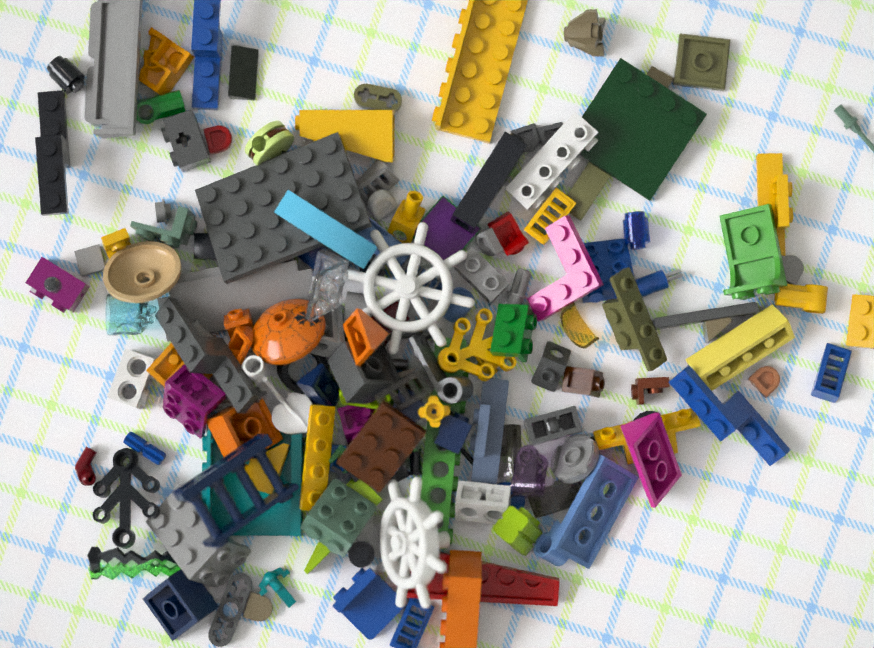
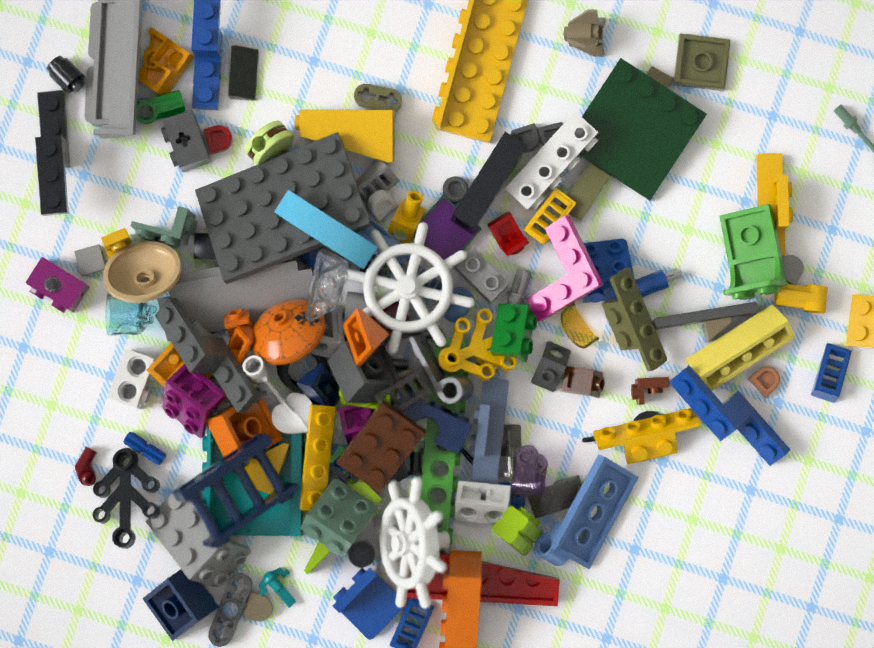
piece [87,547,181,580] -> none
light grey plate [155,199,172,224] -> none
yellow plate [418,396,450,428] -> none
light grey tile [476,228,504,256] -> none
dark grey brick [523,406,583,447] -> none
light grey tile [550,434,599,484] -> none
dark pink slope [620,413,682,508] -> none
clear blue brick [622,211,651,250] -> none
none -> dark grey tile [443,176,468,203]

